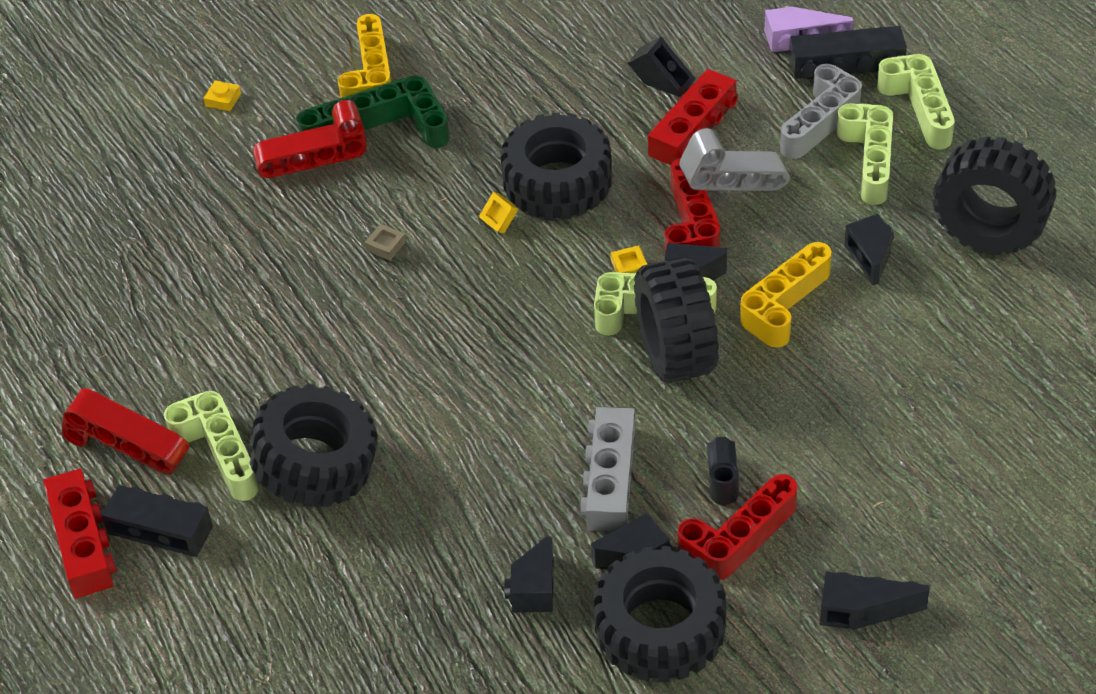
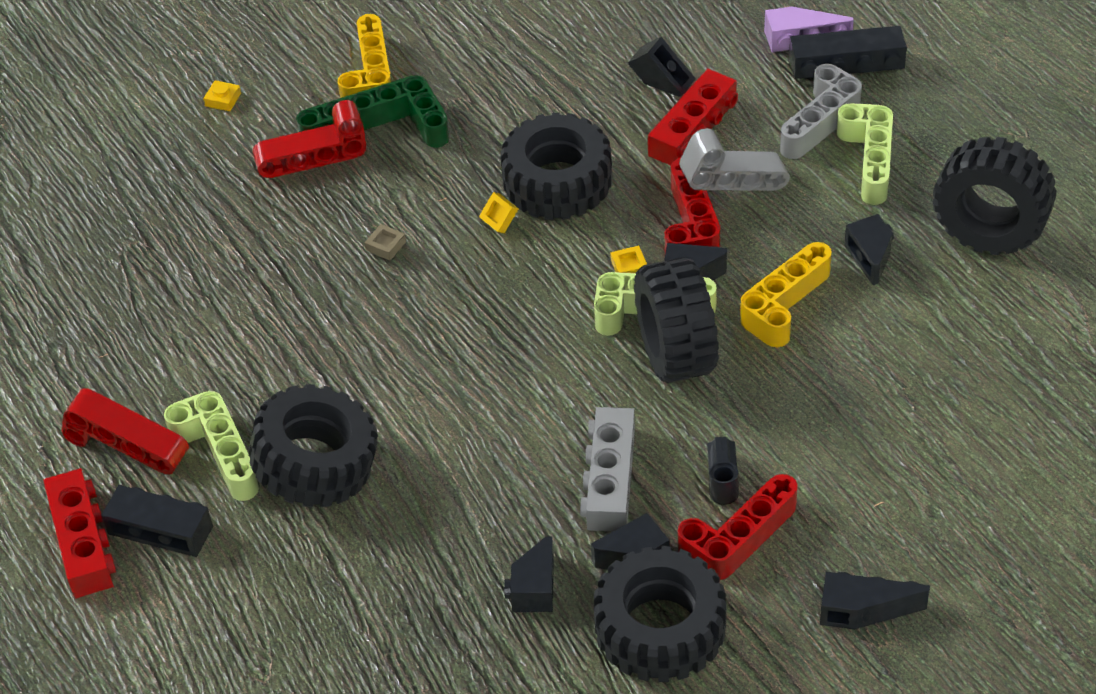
yellowish green beam [877,54,955,150] -> none

